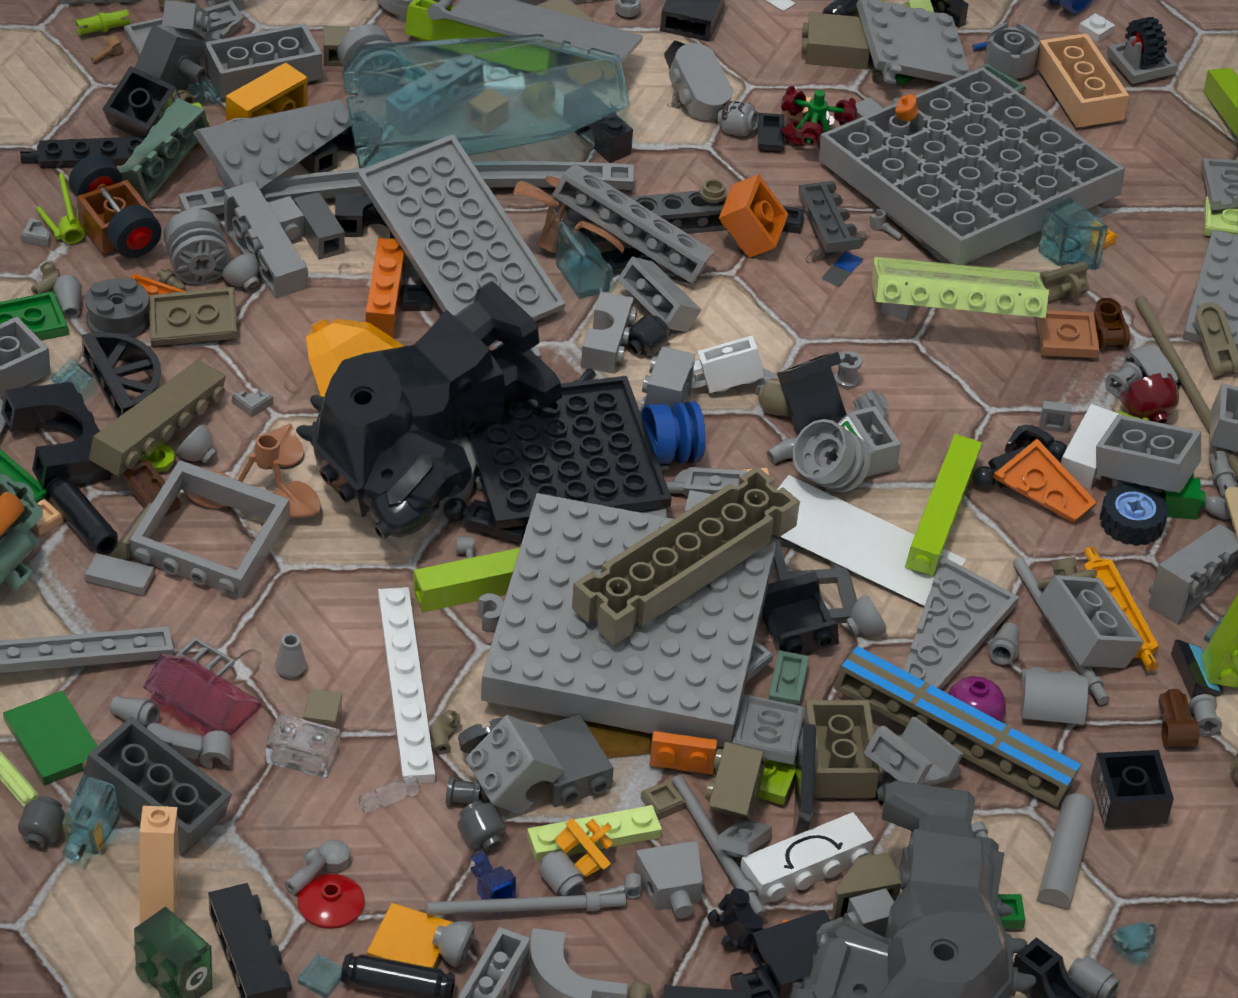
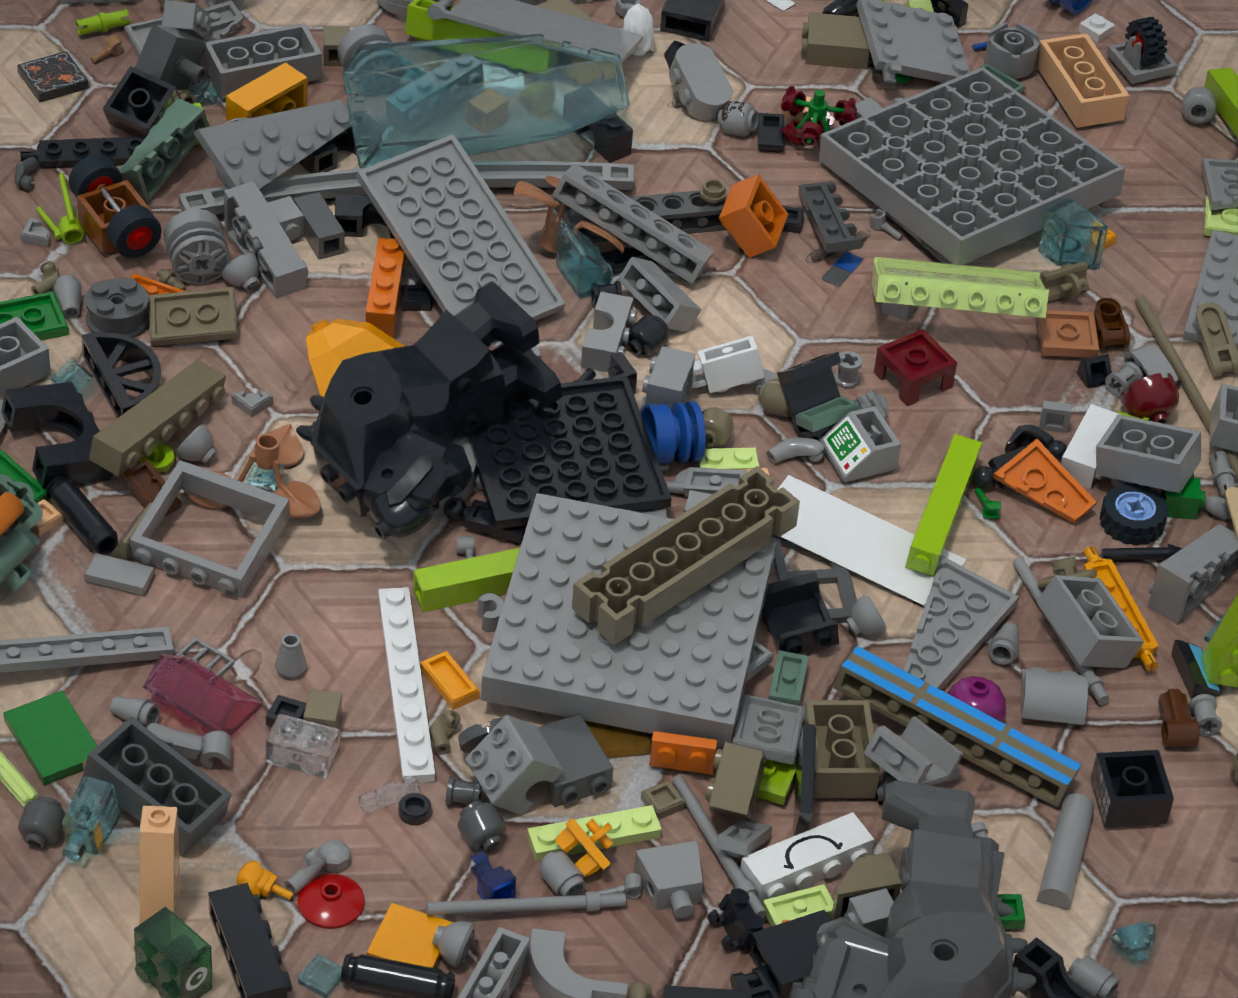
light grey wheel [792,419,871,493] -> none
orange piece [895,94,918,121] -> none
none -> dark grey arm [15,157,39,190]
none -> black tile [17,51,89,102]
none -> light orange piece [236,860,294,900]
none -> clear light blue plate [246,462,284,493]
none -> black plate [266,695,307,734]
none -> black tile [398,793,431,825]
none -> light orange tile [420,651,480,710]
none -> black bush [591,281,623,308]
none -> black bracket [608,351,637,394]
none -> white piece [623,3,655,56]
none -> yellowish green plate [698,447,759,470]
none -> dark tan head [702,407,734,449]
none -> yellowish green plate [763,884,834,927]
none -> sand green tile [795,396,860,432]
none -> dark red panel [873,329,957,407]
none -> green hand [975,488,1001,519]
none -> black slope [1076,354,1112,387]
none -> black piece [1101,543,1183,560]
none -> light grey head [1182,87,1216,124]

